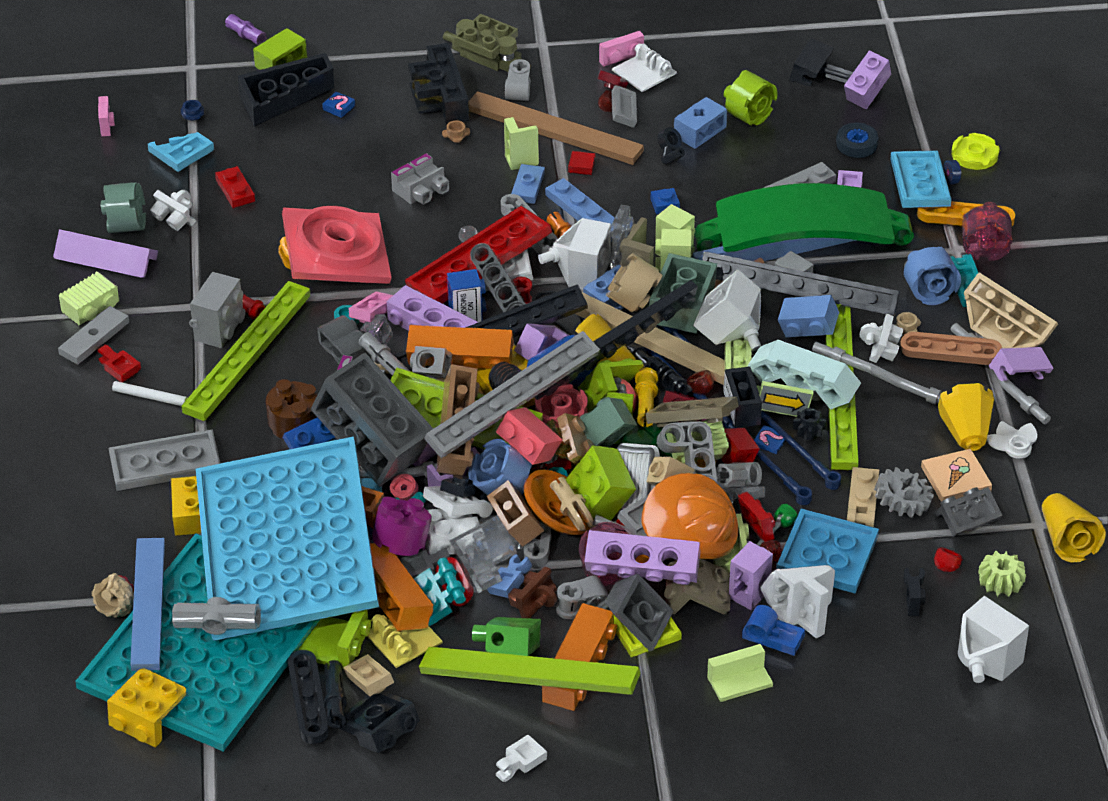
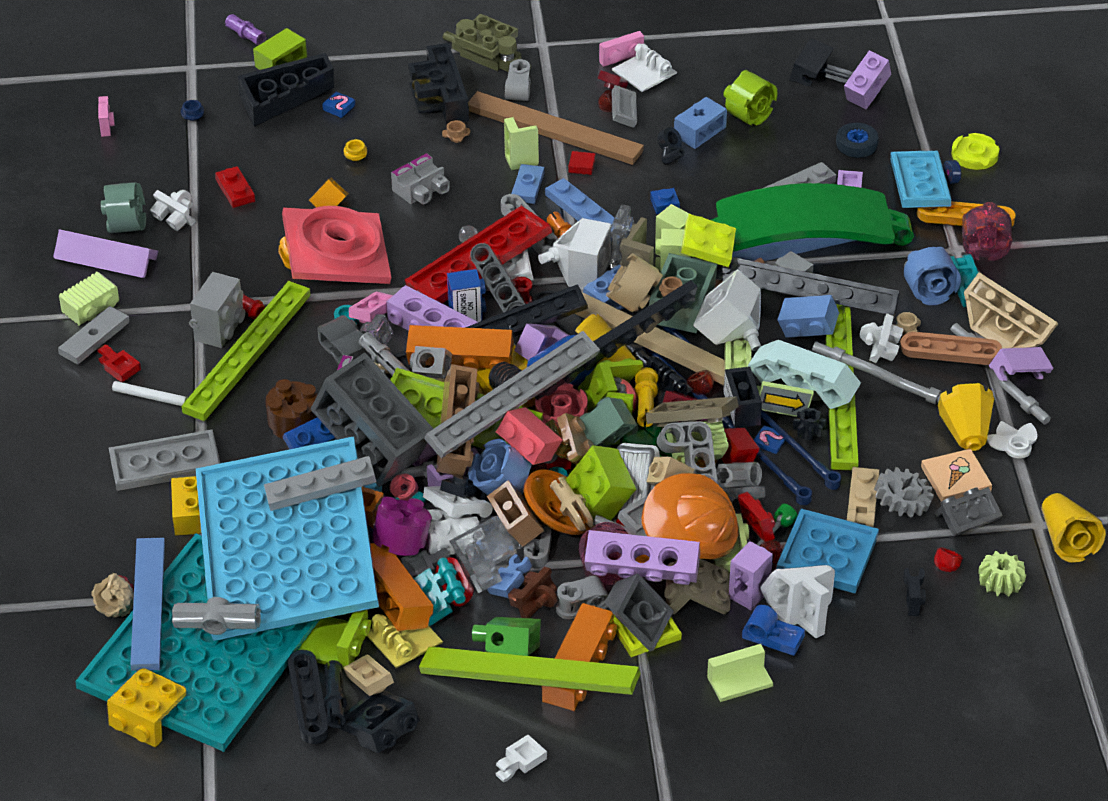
medium azure wing [148,132,214,172] -> none
white piece [958,596,1029,683] -> none
none -> light grey plate [264,456,376,511]
none -> light orange panel [309,177,348,208]
none -> yellow plate [344,139,367,161]
none -> medium nougat plate [659,277,682,296]
none -> neon yellow plate [681,214,736,267]

